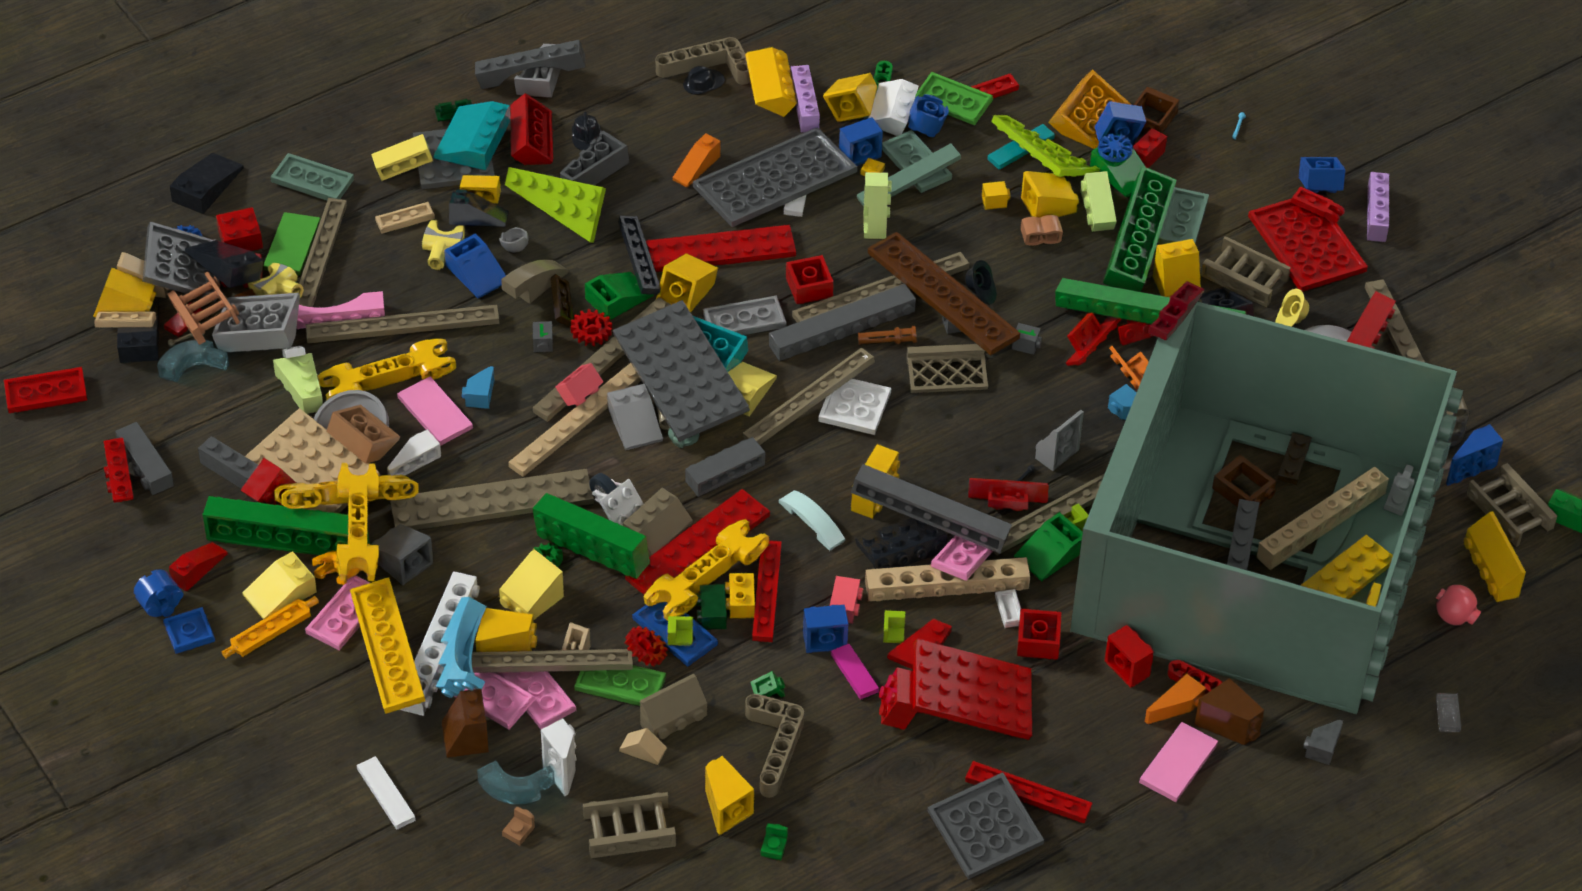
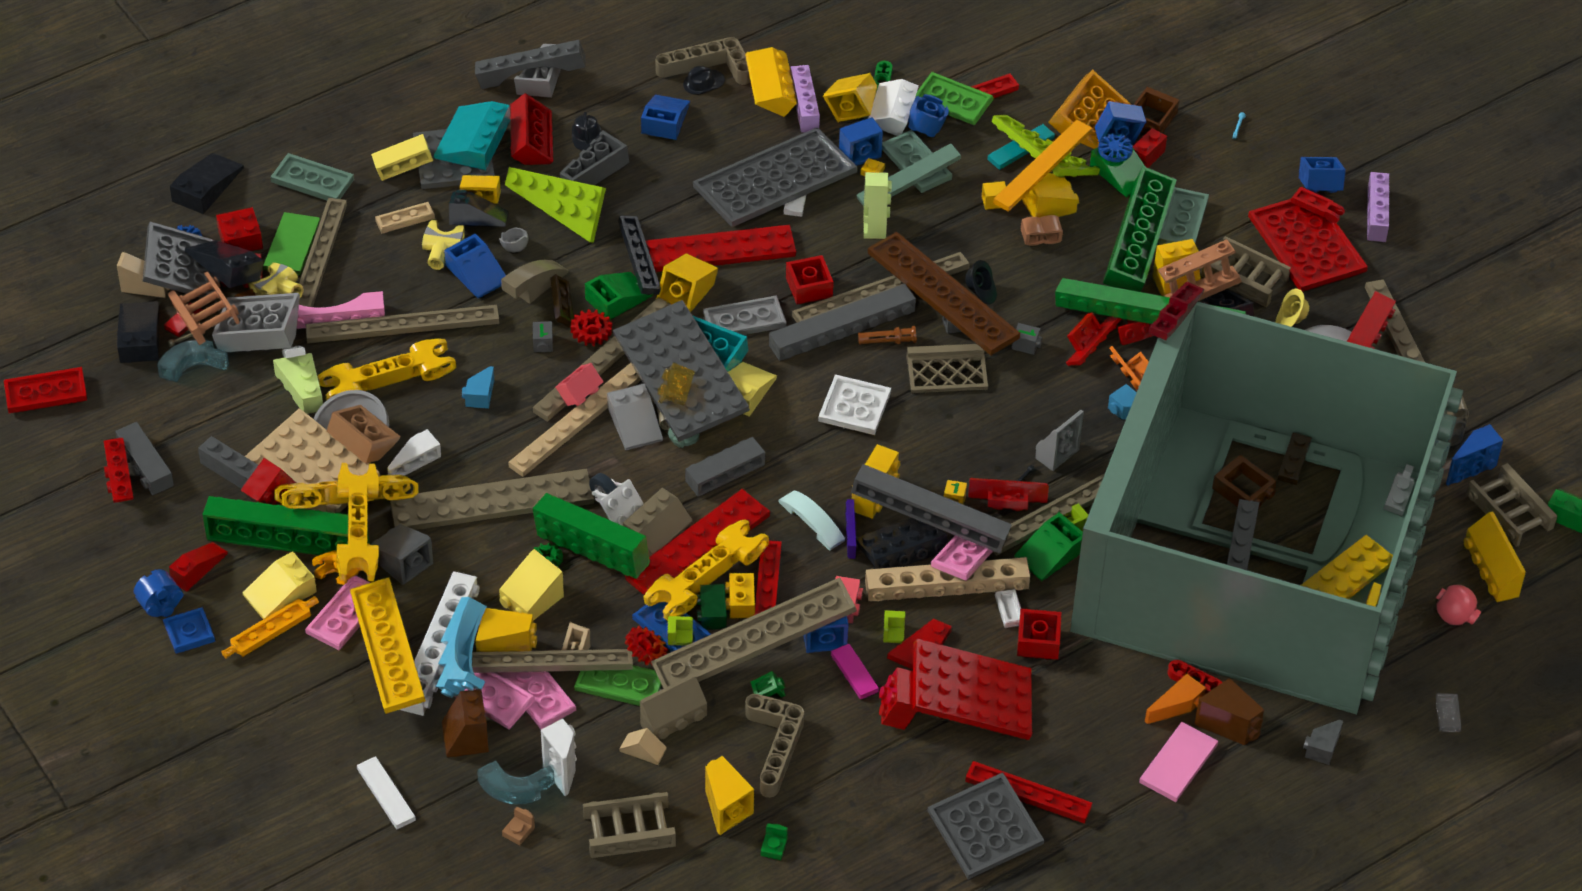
yellow slope [93,268,156,318] -> none
tan tile [94,312,156,327] -> none
bright pink tile [397,377,473,446] -> none
dark green hinge [434,98,472,122] -> none
orange slope [673,133,721,188] -> none
dark tan plate [743,348,875,445] -> none
yellowish green wedge [1080,171,1117,231] -> none
red brick [1104,625,1154,688] -> none
tan brick [1256,467,1389,570] -> none
none -> blue slope [641,95,690,140]
none -> dark tan plate [651,577,857,689]
none -> clear yellow bracket [657,362,695,406]
none -> dark purple tile [846,499,856,559]
none -> yellow brick [944,480,967,505]
none -> light orange tile [993,120,1092,212]
none -> nougat fence [1158,239,1241,301]

